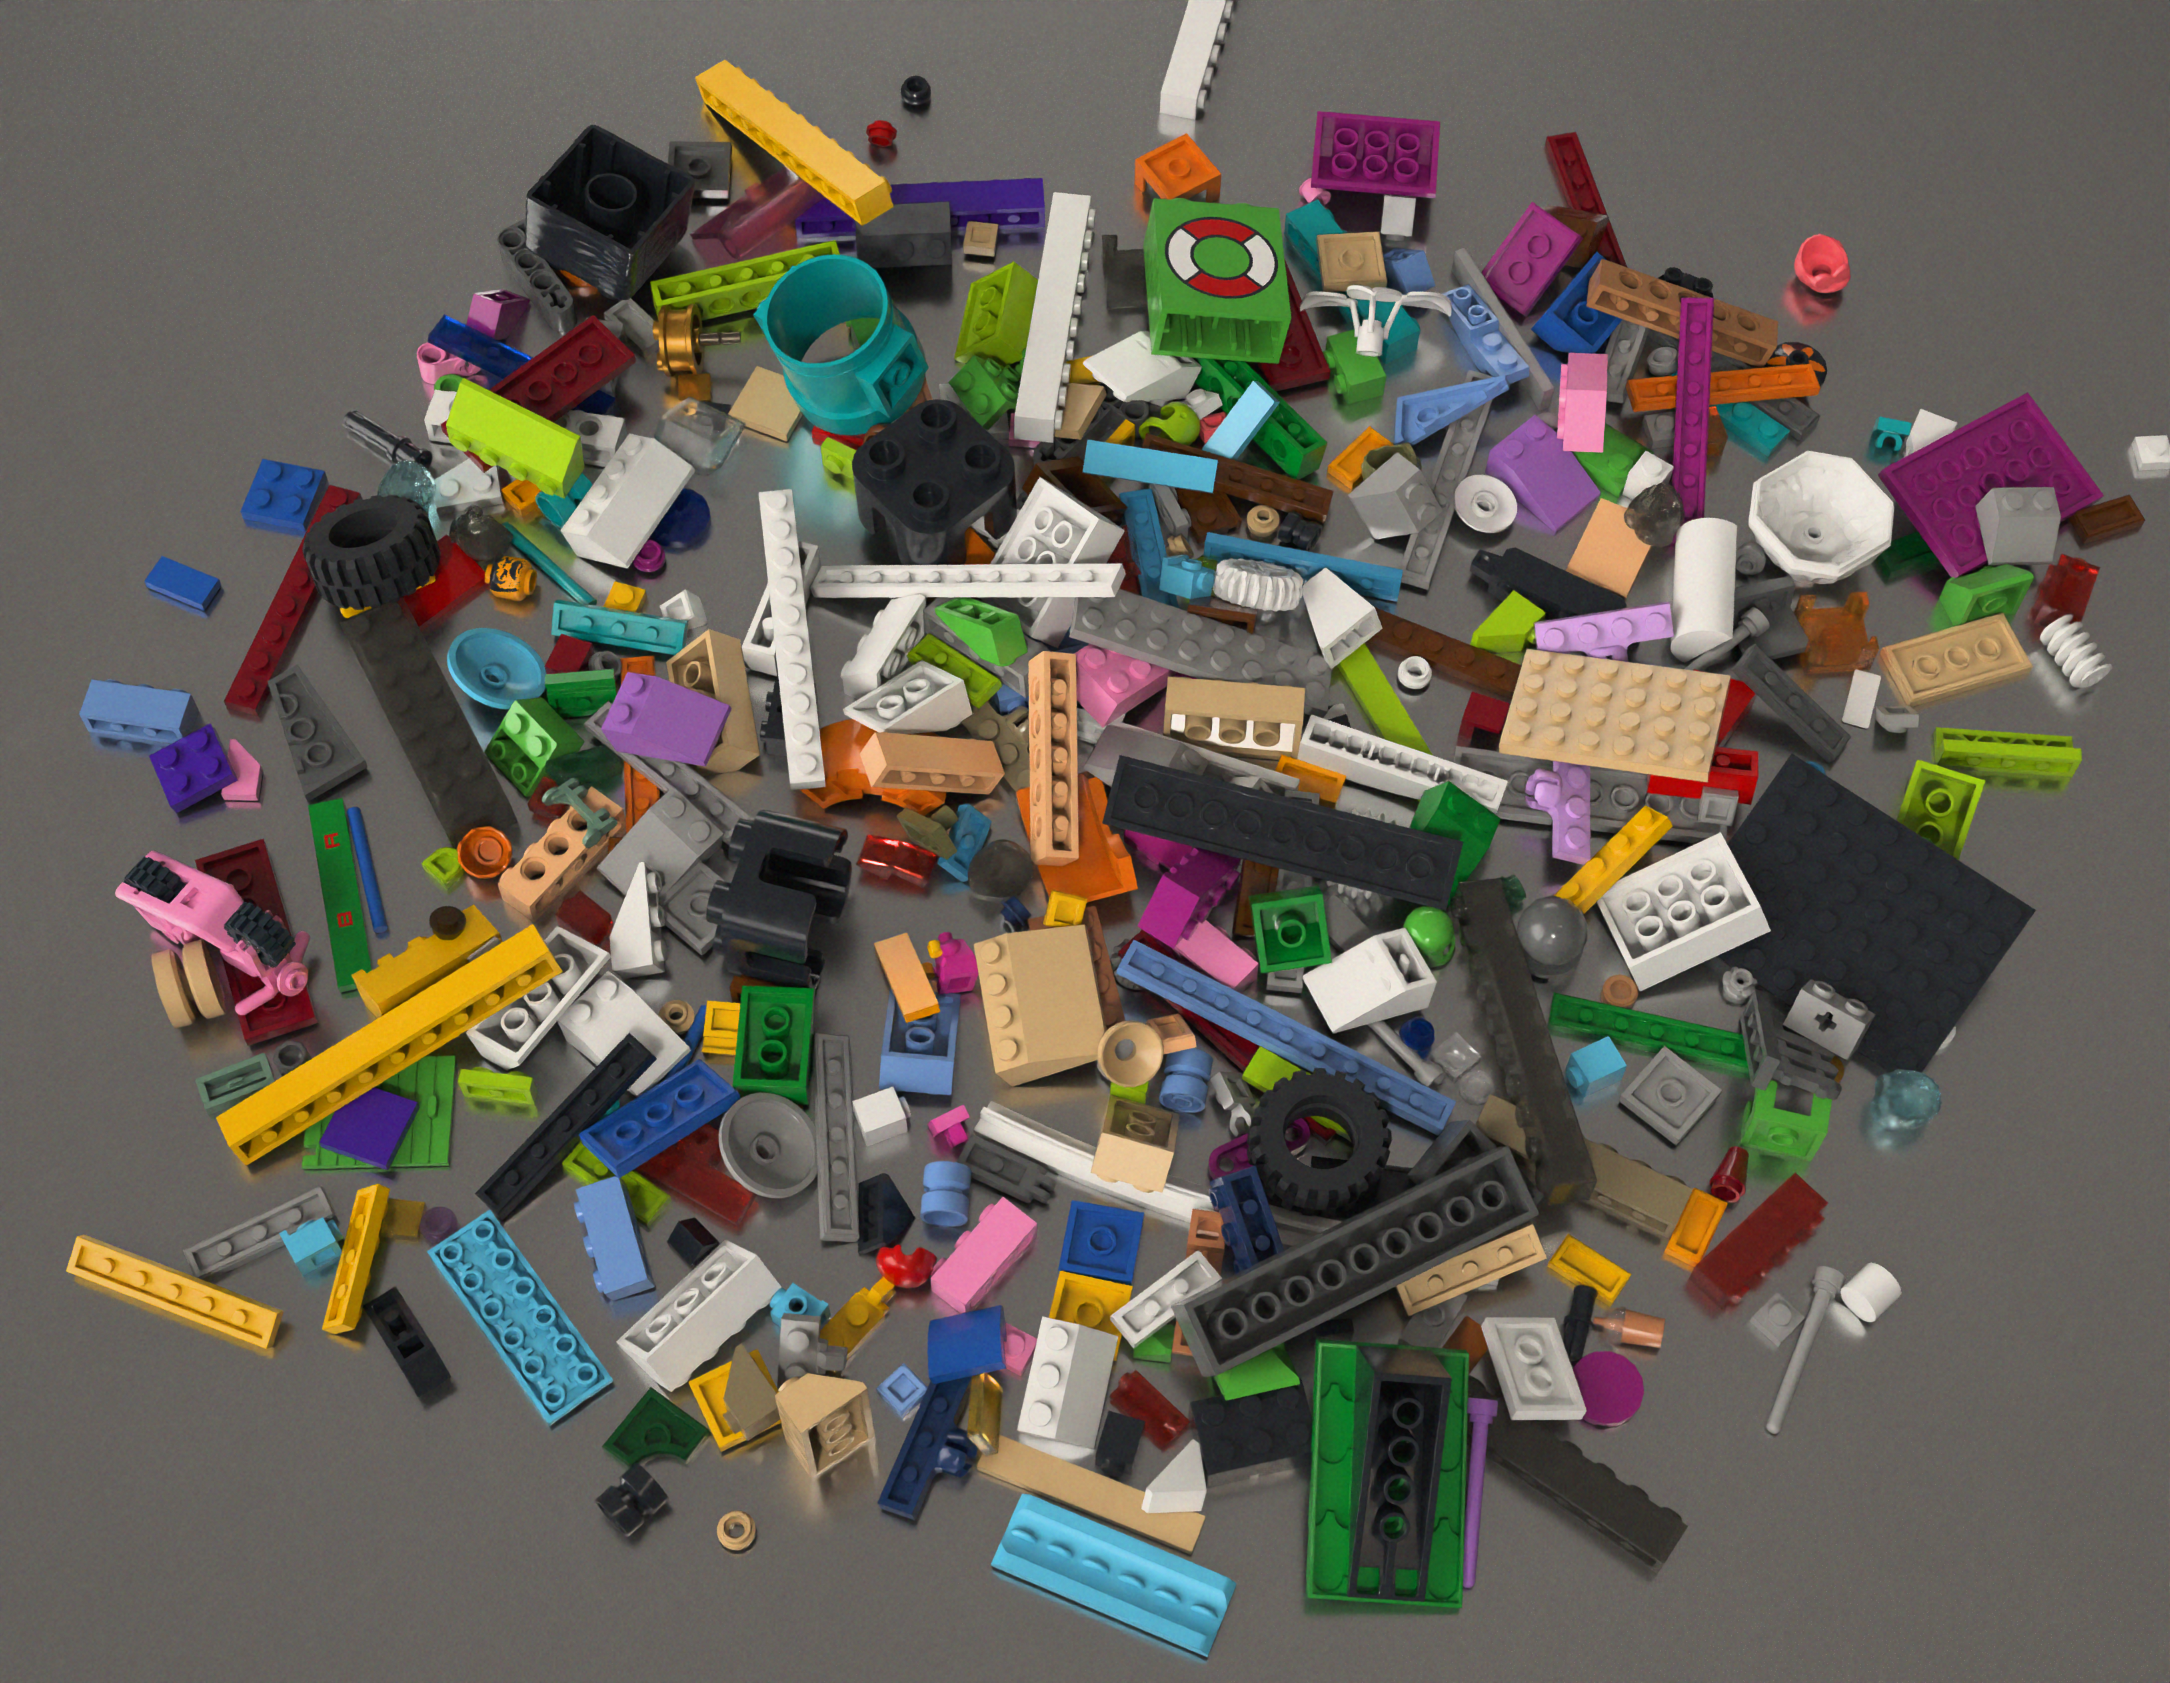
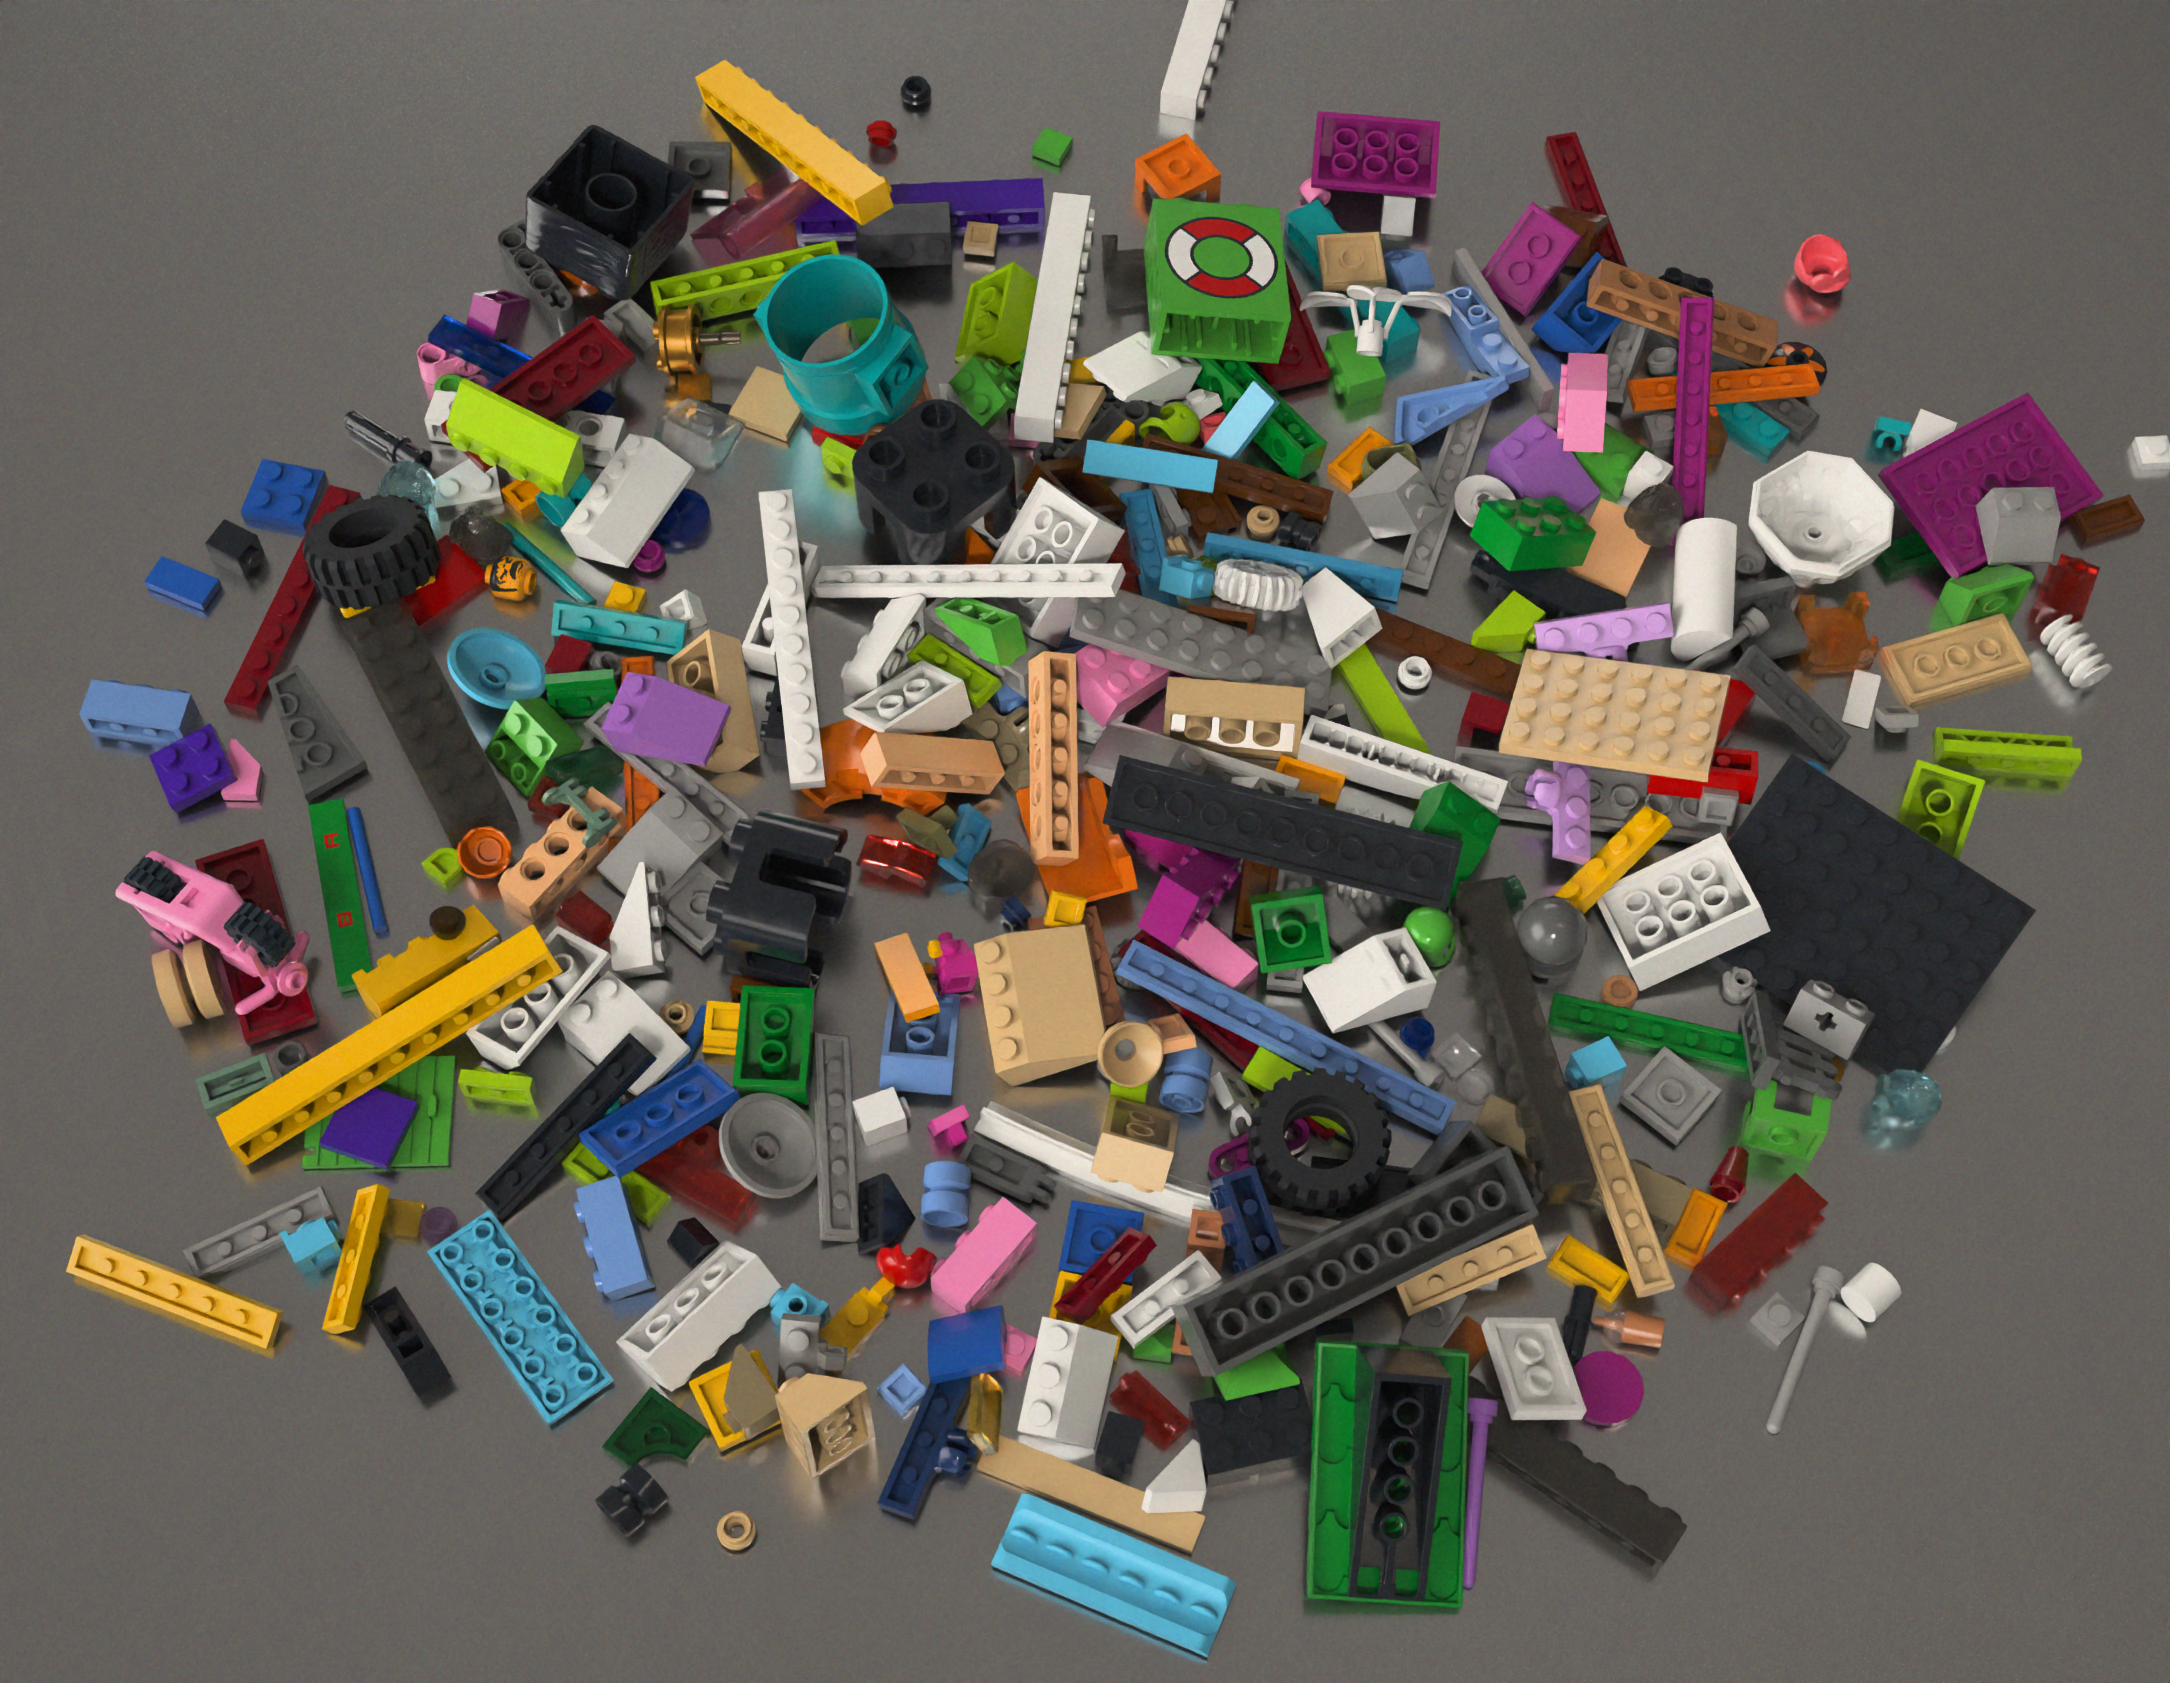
none -> black brick [205,519,264,577]
none -> bright green tile [1032,127,1073,166]
none -> dark red plate [1054,1227,1157,1325]
none -> green brick [1470,496,1596,571]
none -> tan tile [1565,1084,1675,1298]

